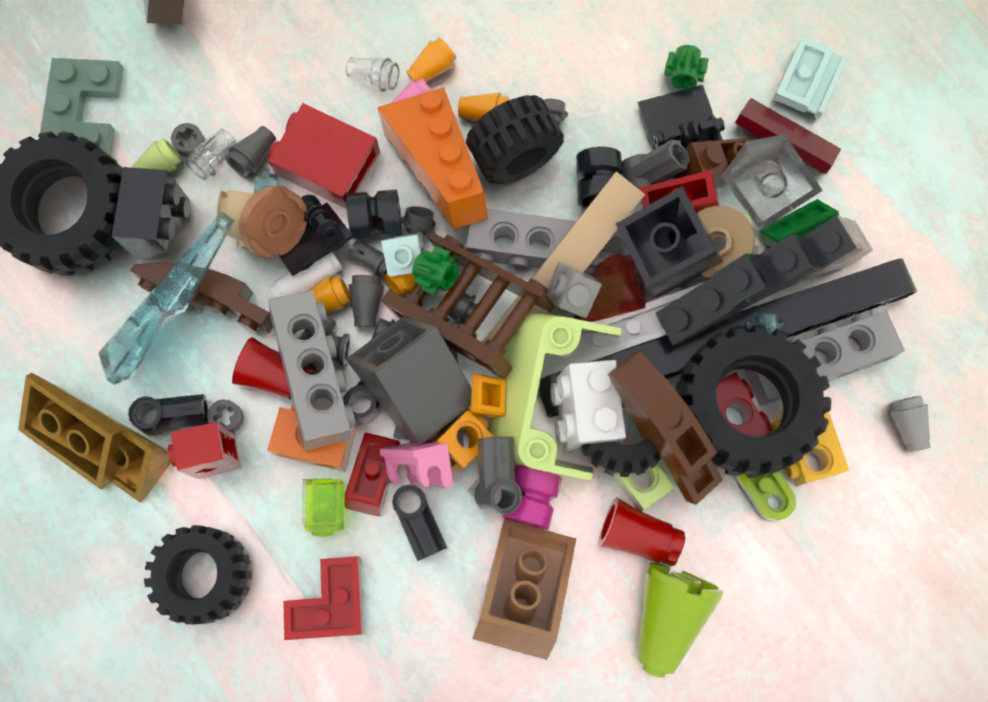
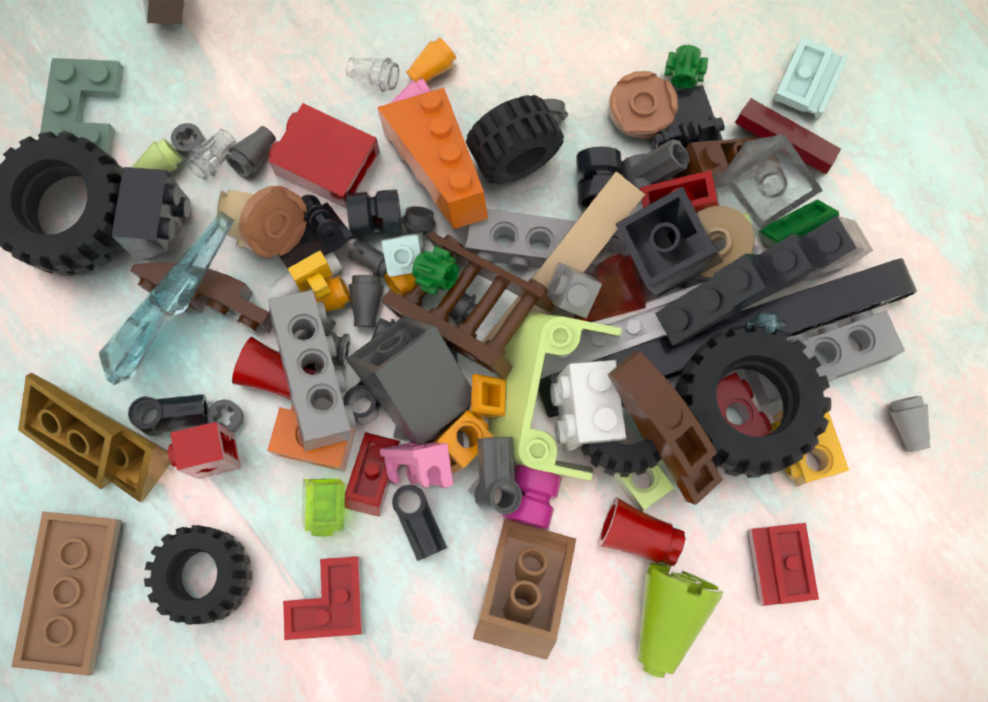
clear light blue plate [254,168,279,194] -> none
light orange cone [458,92,510,122] -> none
lime plate [736,471,796,521] -> none
none -> medium nougat plate [11,511,122,676]
none -> yellow tile [288,251,333,300]
none -> nougat tile [609,71,678,139]
none -> red plate [748,523,819,606]

